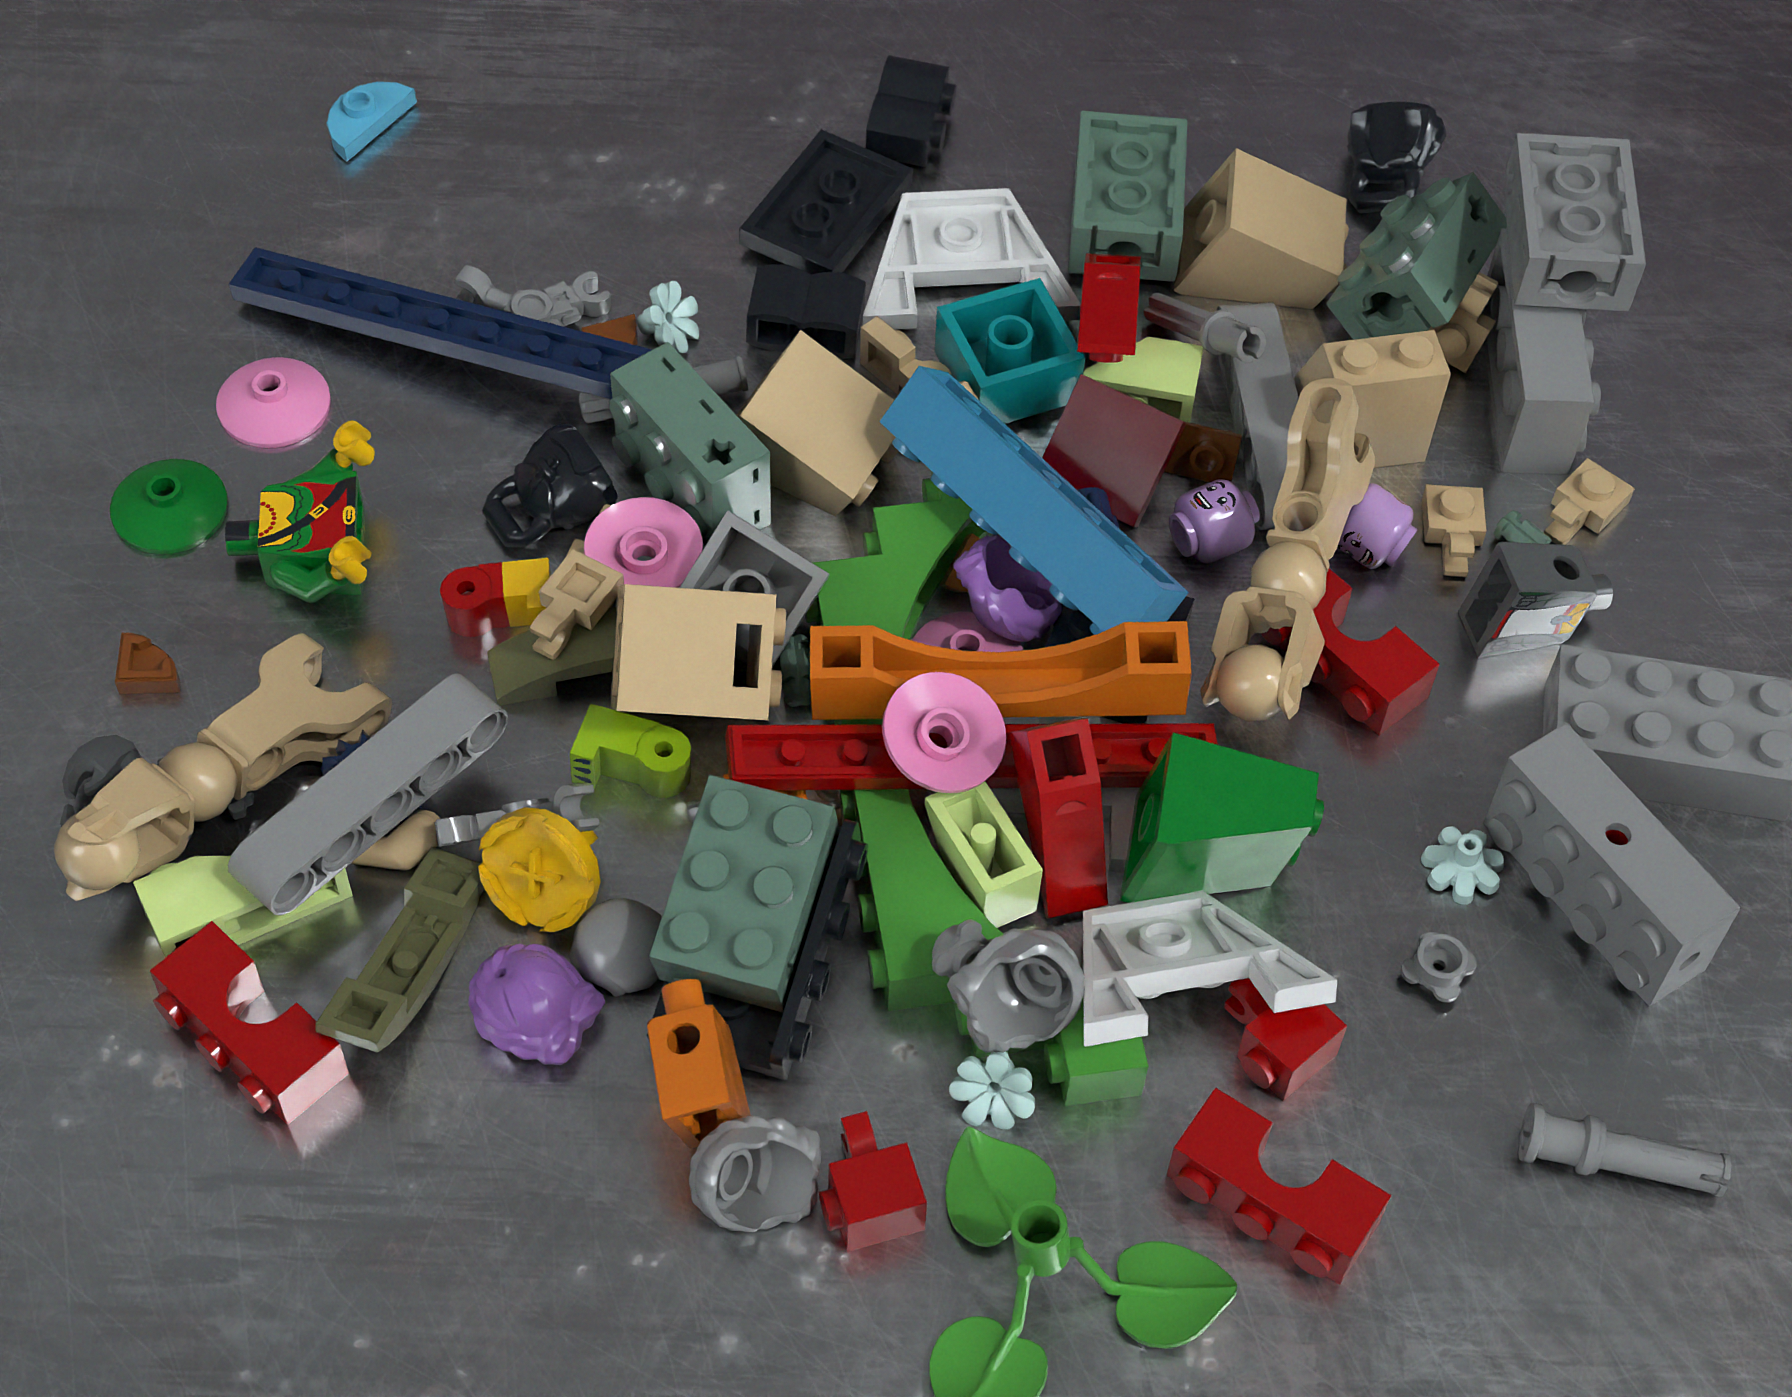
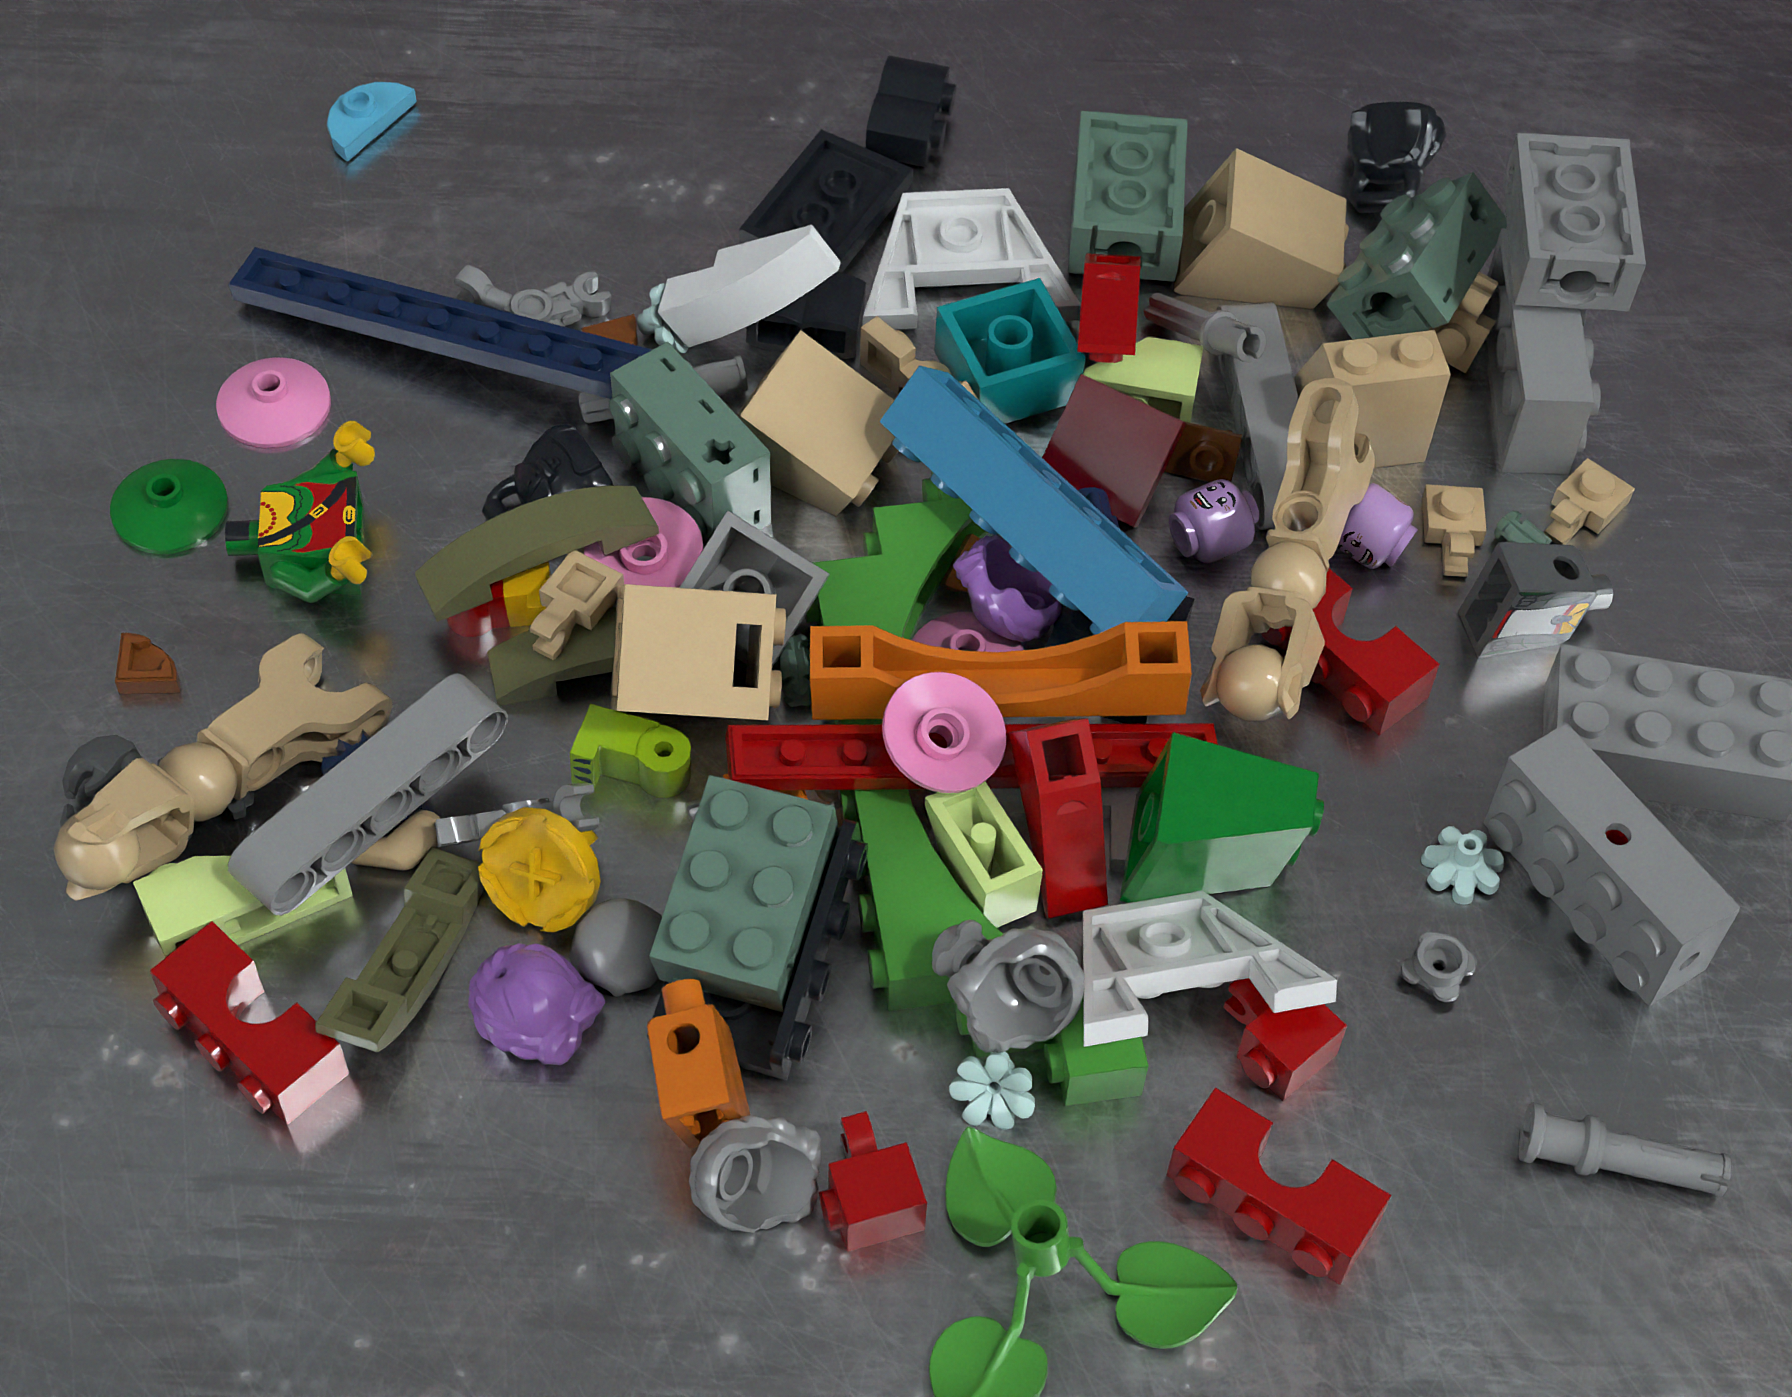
none -> olive slope [414,485,659,622]
none -> white slope [658,225,841,348]

